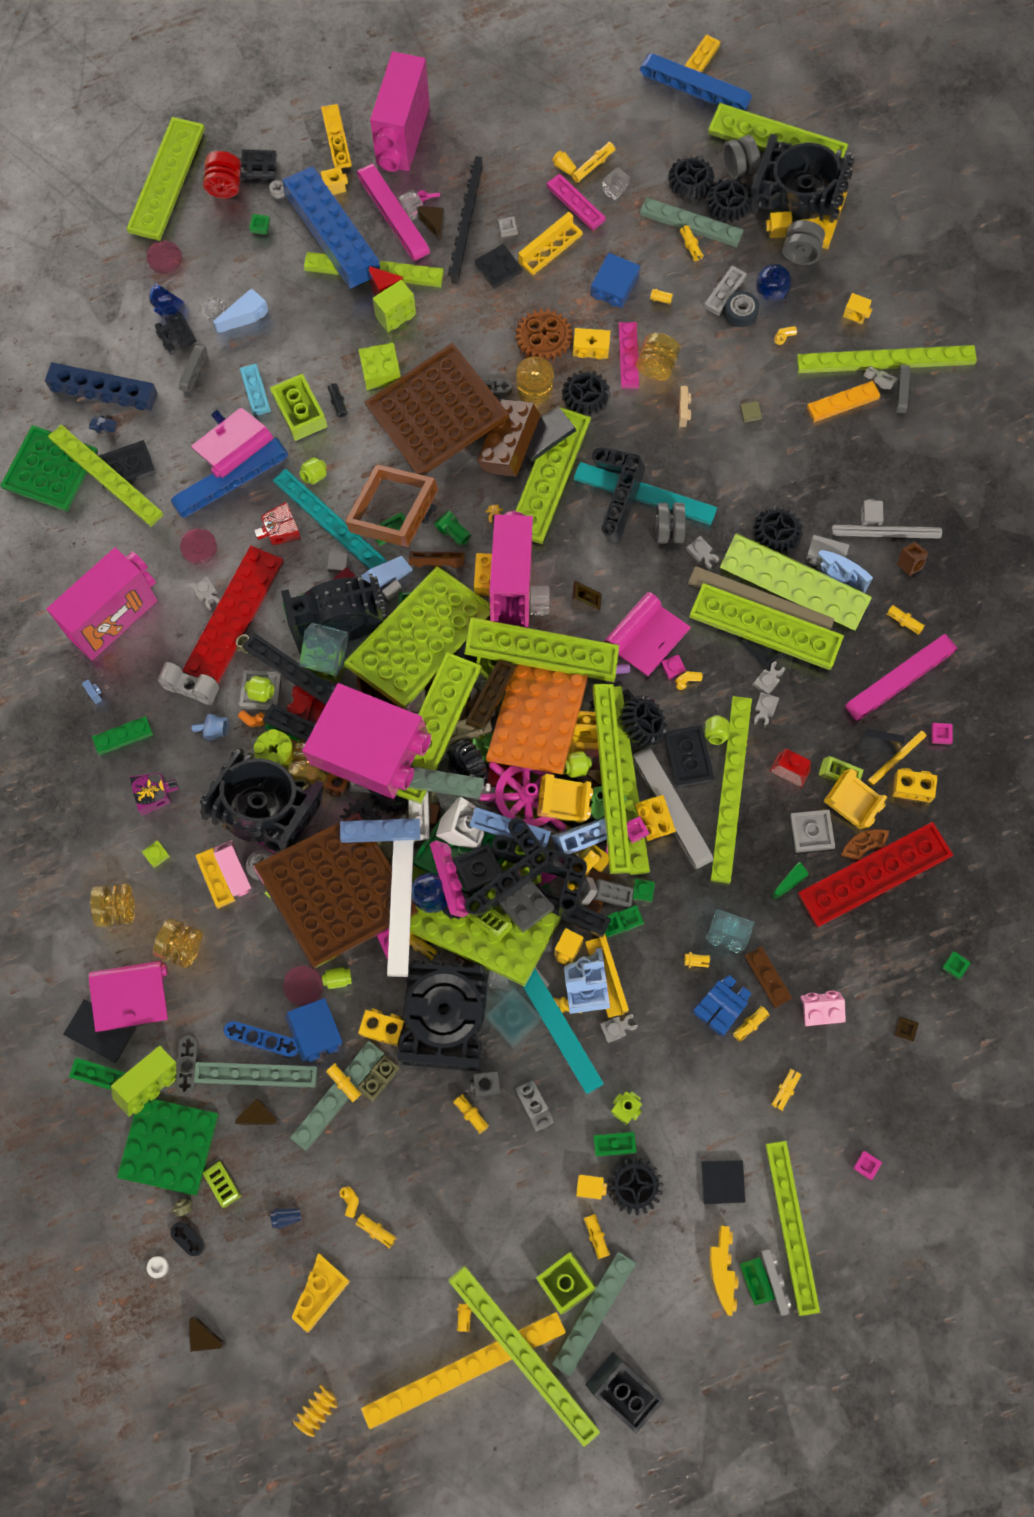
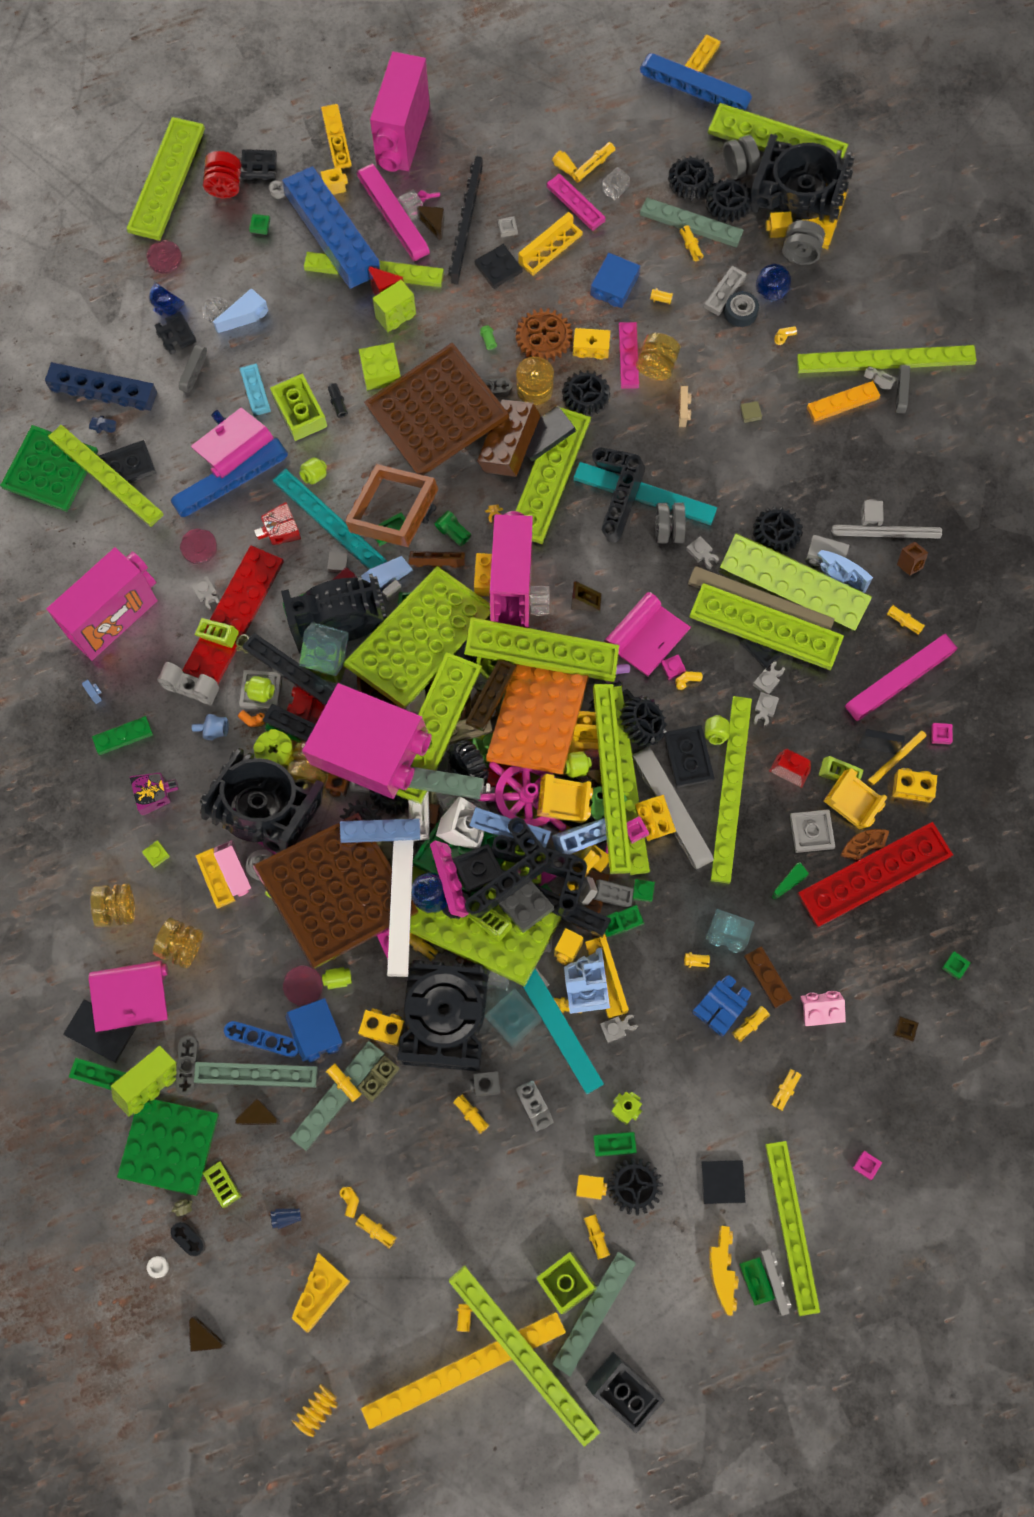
yellow brick [843,293,873,324] -> none
none -> lime slope [194,618,239,648]
none -> bright green pin [480,325,497,350]

